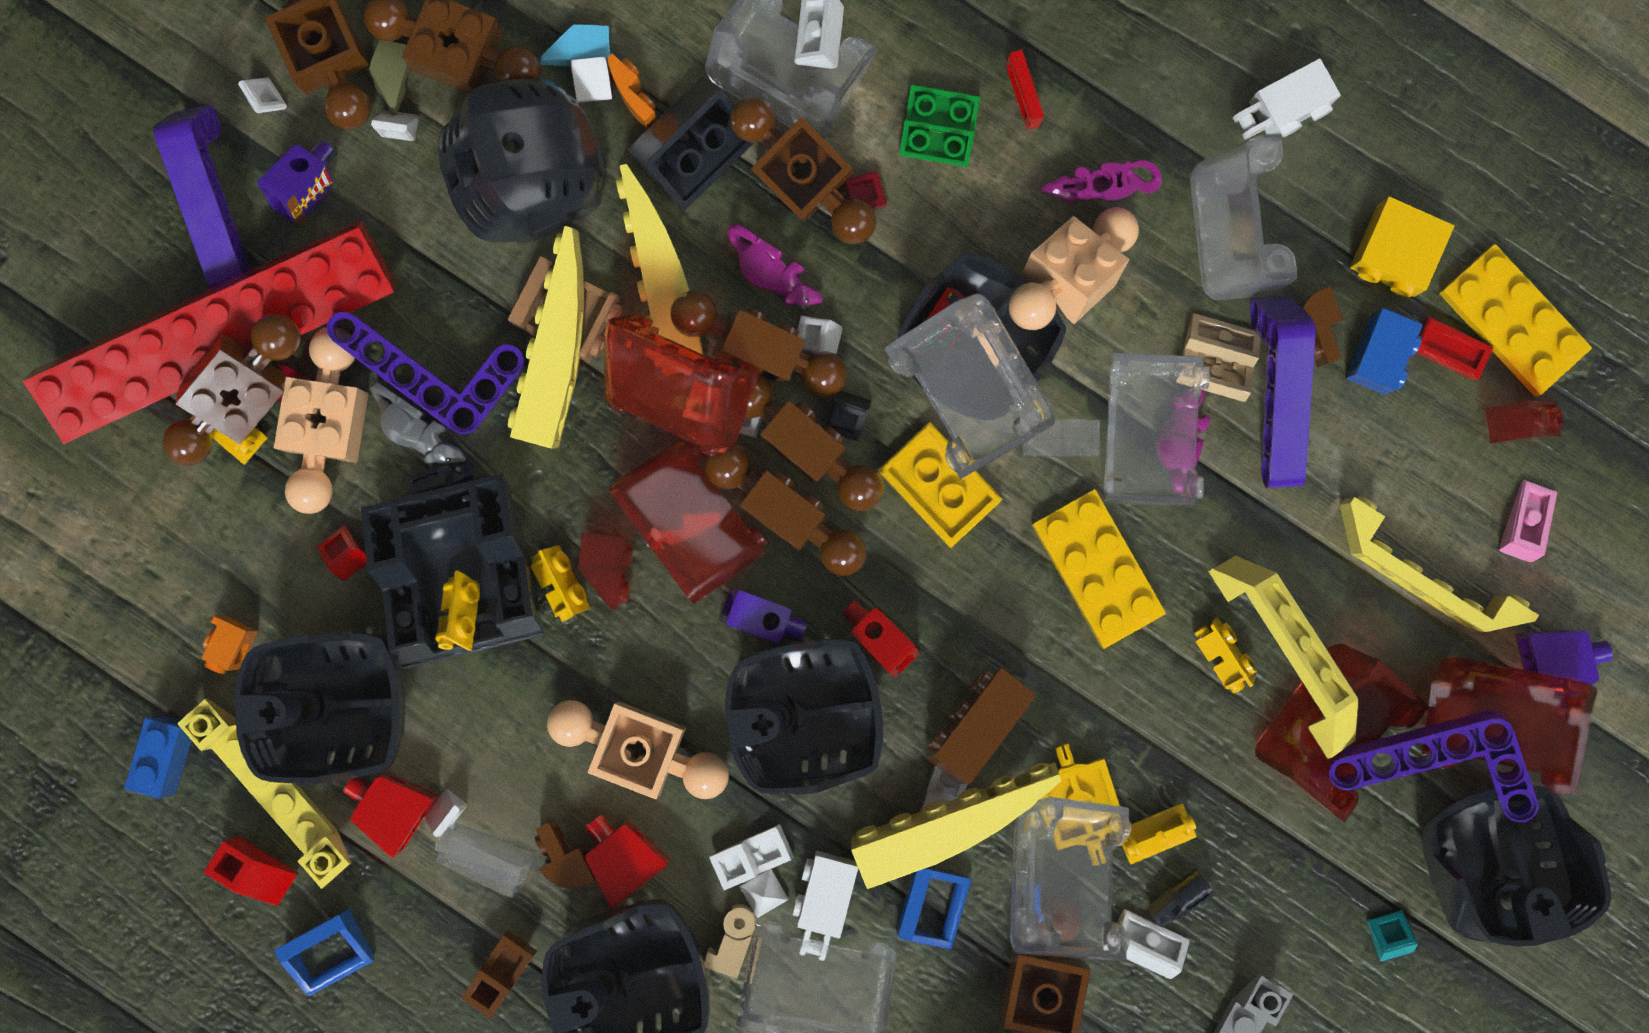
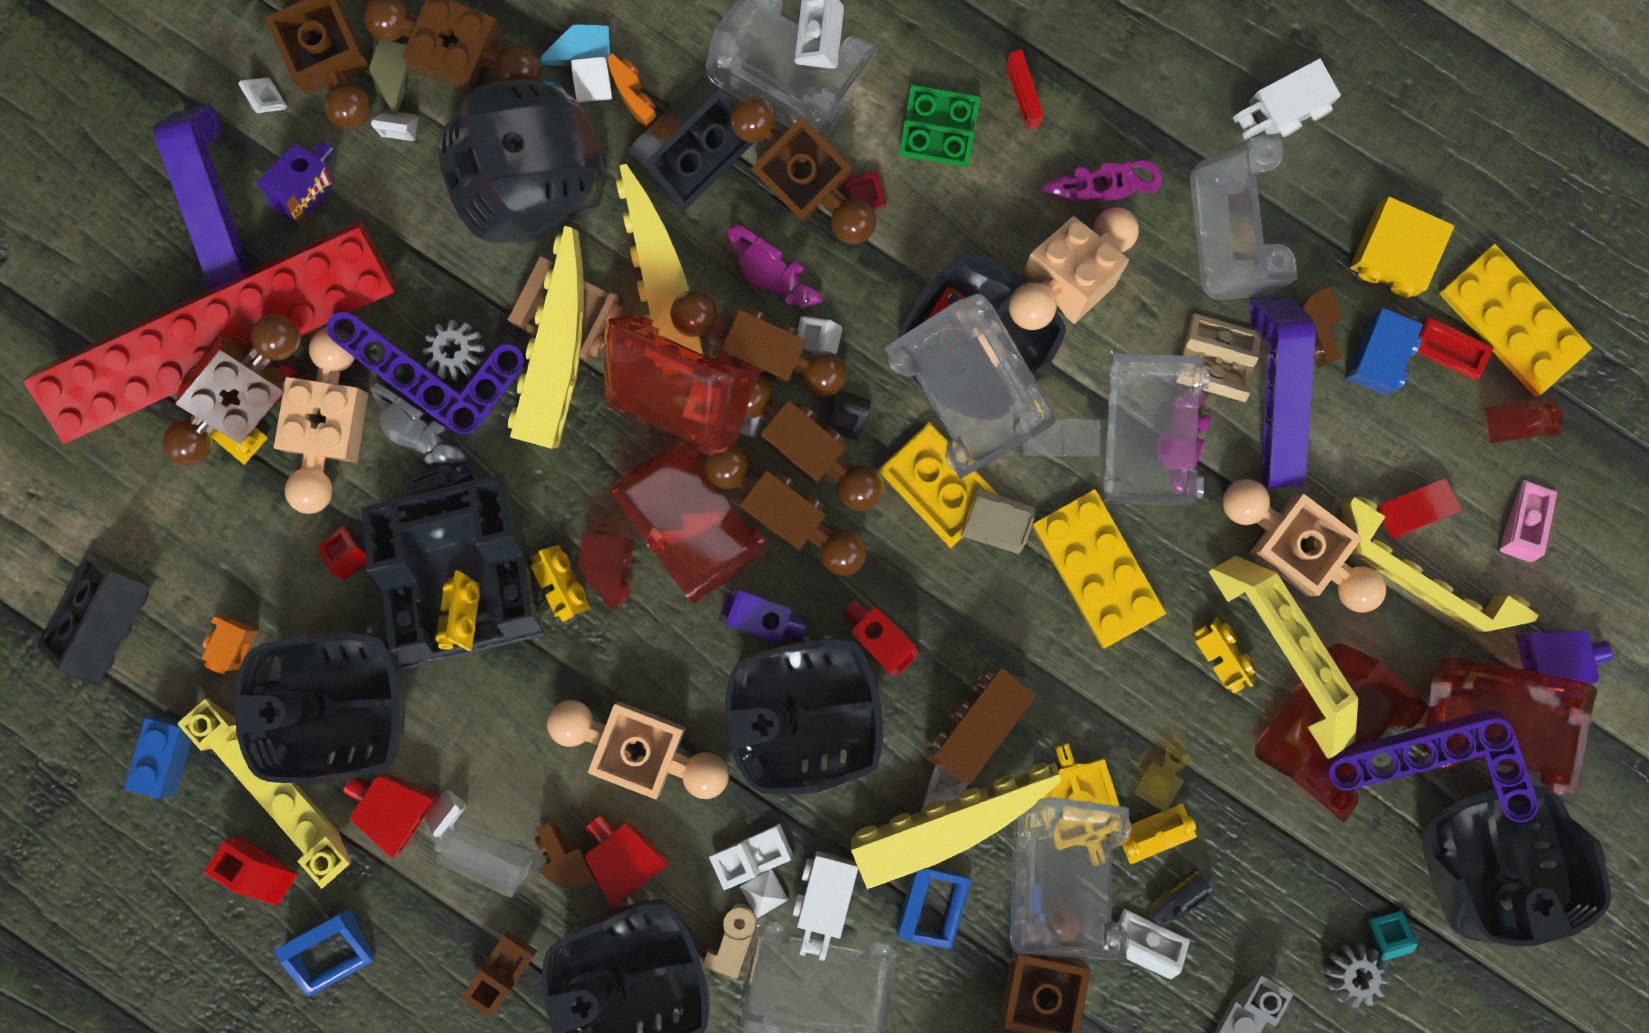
none -> black slope [37,550,150,683]
none -> light grey gear [422,320,486,382]
none -> dark tan piece [961,488,1035,554]
none -> clear yellow plate [1134,744,1191,813]
none -> light nougat brick [1223,479,1386,613]
none -> light grey gear [1324,943,1390,1008]
none -> red slope [1377,478,1462,539]

